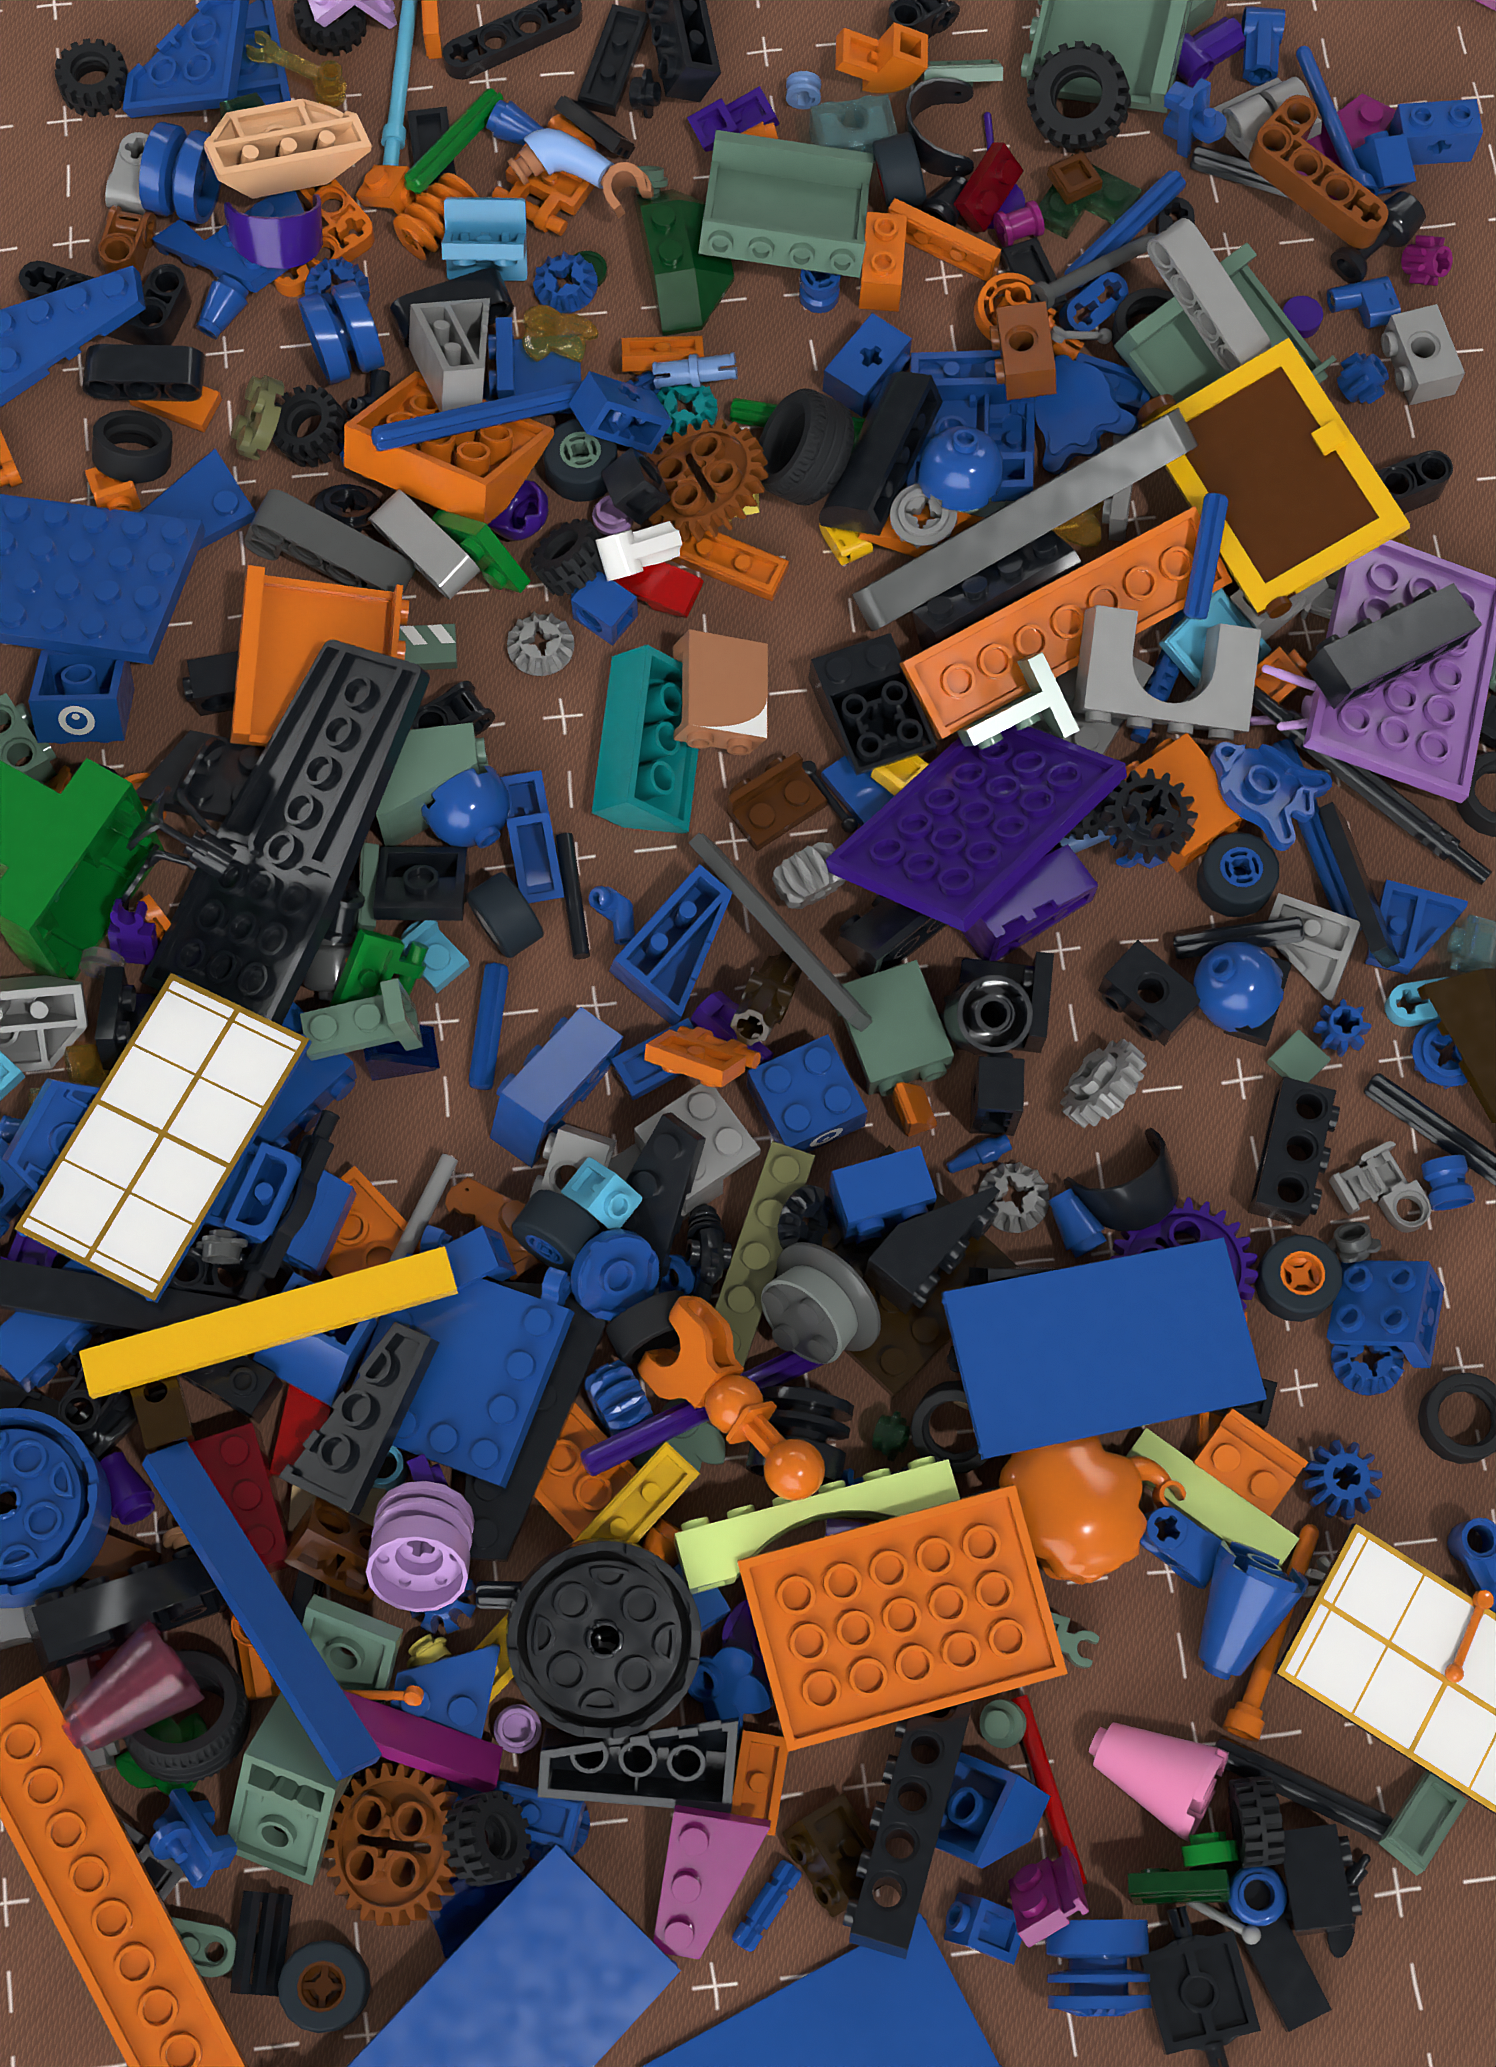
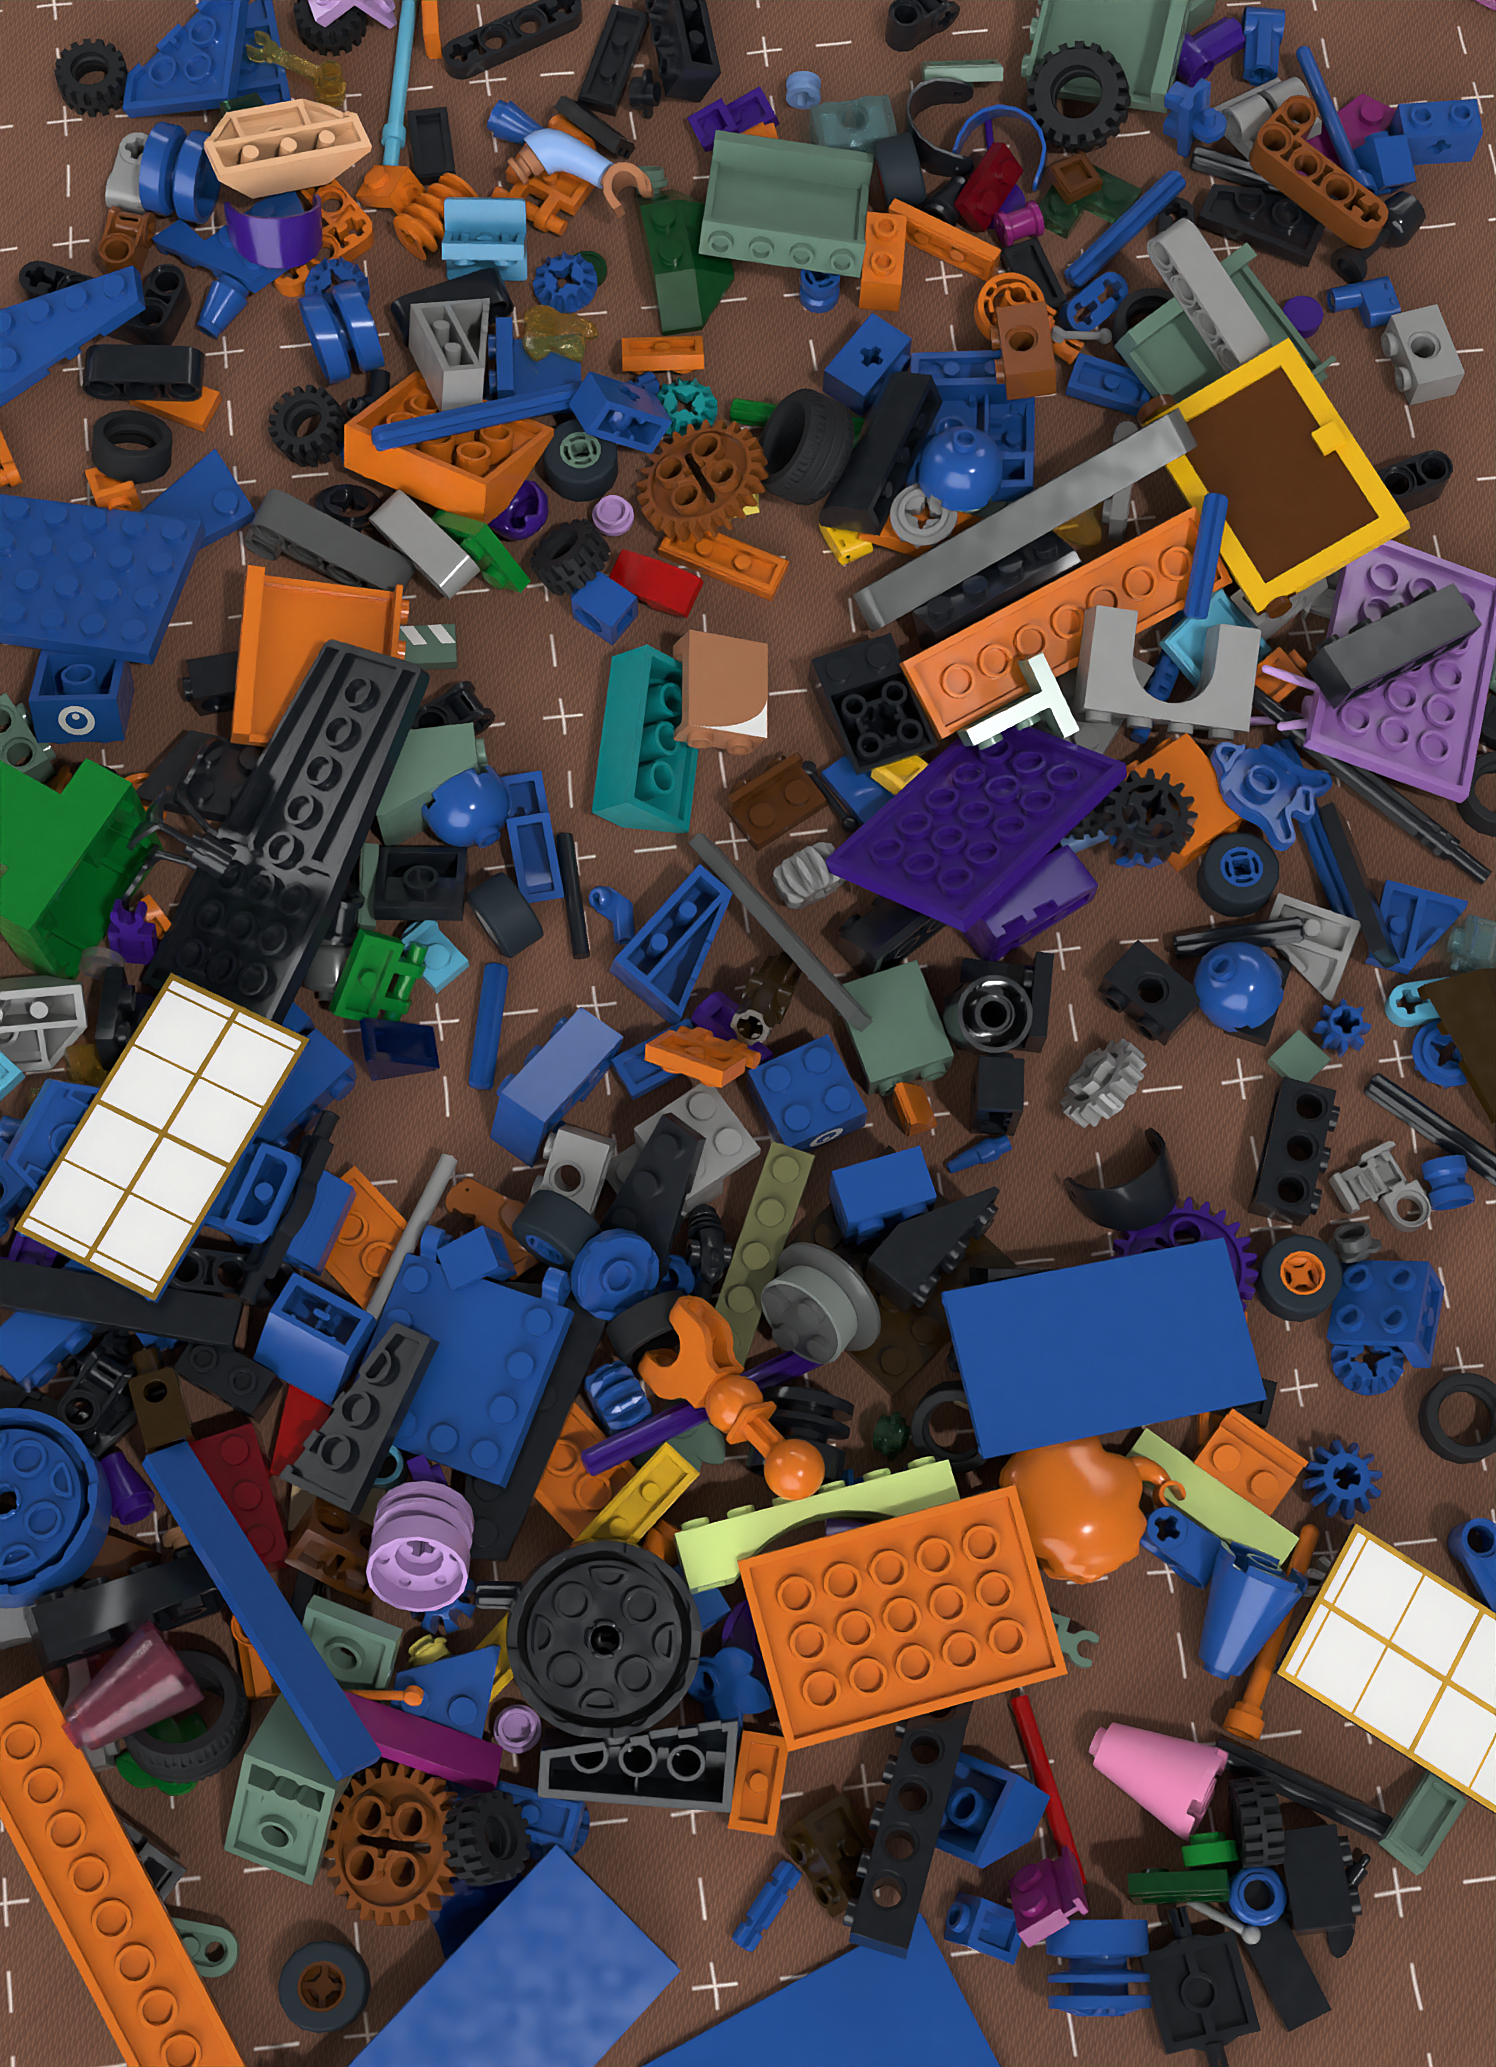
yellow tile [79,1246,458,1399] -> none
blue hips [149,1788,238,1888] -> none
dark grey plate [196,1230,248,1265] -> none
black tile [230,1890,293,1997] -> none
olive plate [231,375,284,461] -> none
sand green bracket [300,978,423,1061] -> none
green axle [404,88,504,194] -> none
light grey gear [507,611,574,676] -> none
medium azure bracket [561,1157,642,1230] -> none
white piece [595,521,682,581] -> none
black brick [601,447,671,525] -> none
medium blue pin [652,352,738,389] -> none
magenta wing [653,1805,771,1959] -> none
black gear [778,1185,834,1250] -> none
orange brick [835,22,928,94] -> none
light grey gear [978,1162,1049,1233] -> none
sand green plate [980,1699,1027,1748] -> none
dark grey bar [1028,232,1157,310] -> none
blue tile [1034,355,1139,475] -> none
blue cone [1048,1188,1107,1258] -> none
blue gear [1337,352,1389,404] -> none
magenta gear [1401,235,1453,286] -> none
orange hinge [1445,1590,1494,1683] -> none
none -> blue piece [952,104,1048,192]
none -> black wing [1196,184,1338,267]

